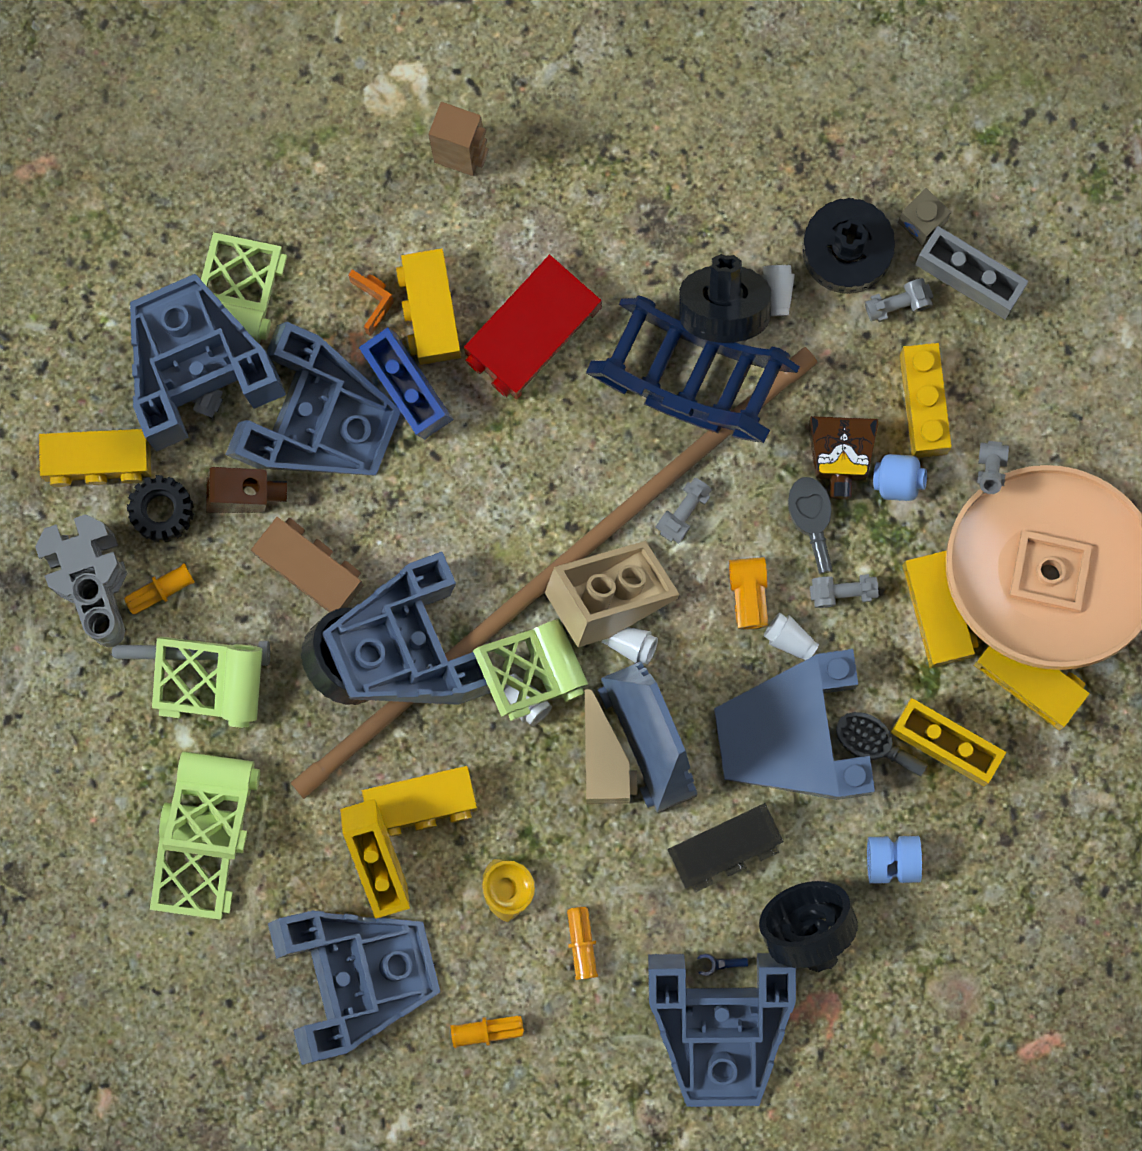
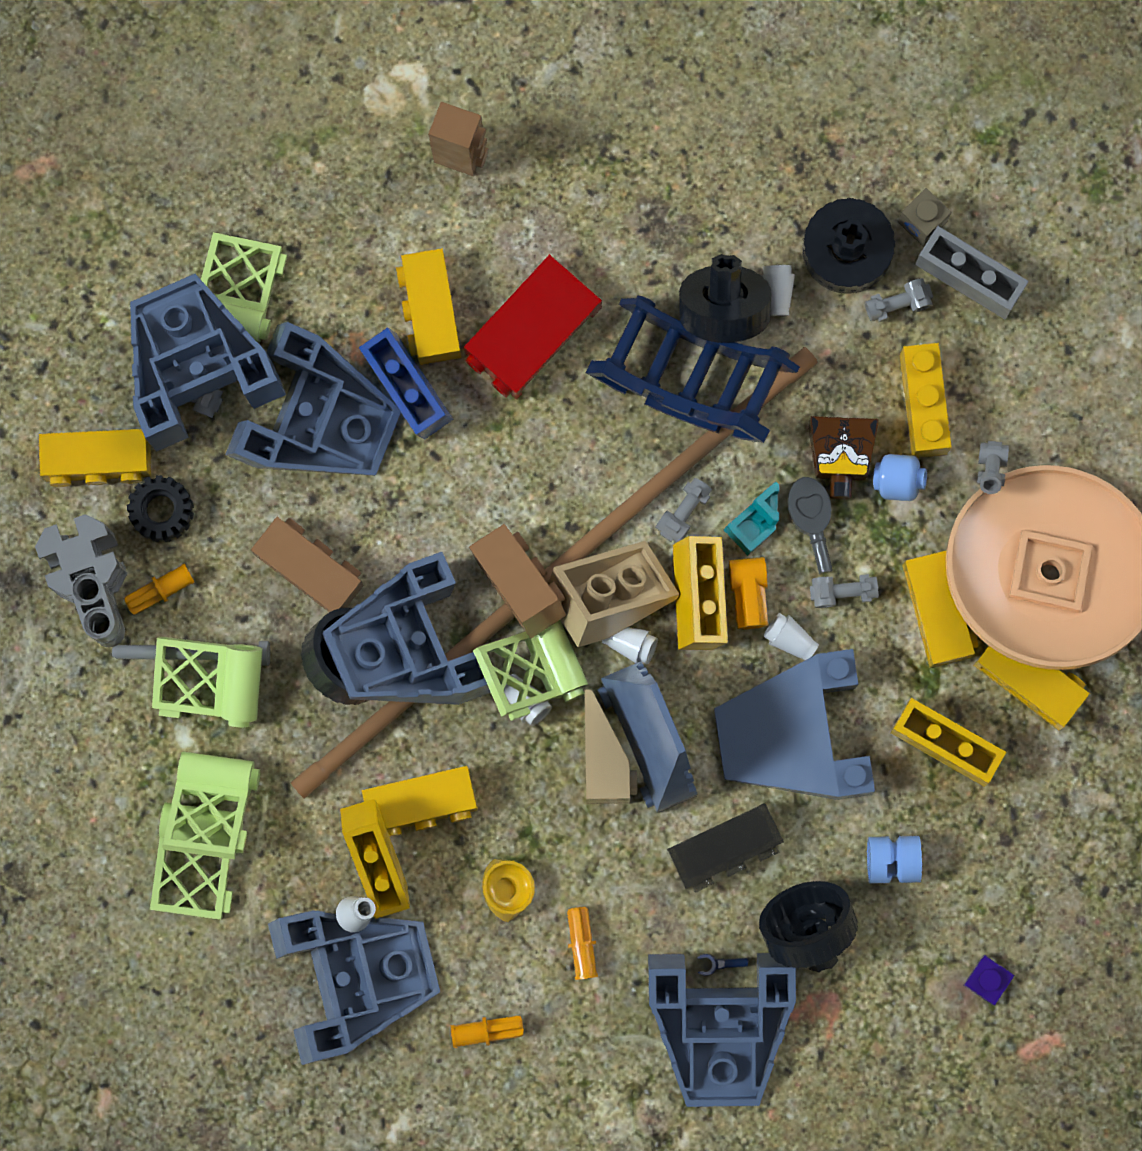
reddish brown torso [206,467,287,513] -> none
orange bracket [348,269,394,336] -> none
dark grey piece [836,712,928,776] -> none
none -> white cone [336,896,376,932]
none -> medium nougat brick [469,523,566,639]
none -> yellow brick [673,536,728,650]
none -> teal slope [724,481,779,556]
none -> dark purple plate [963,955,1015,1006]

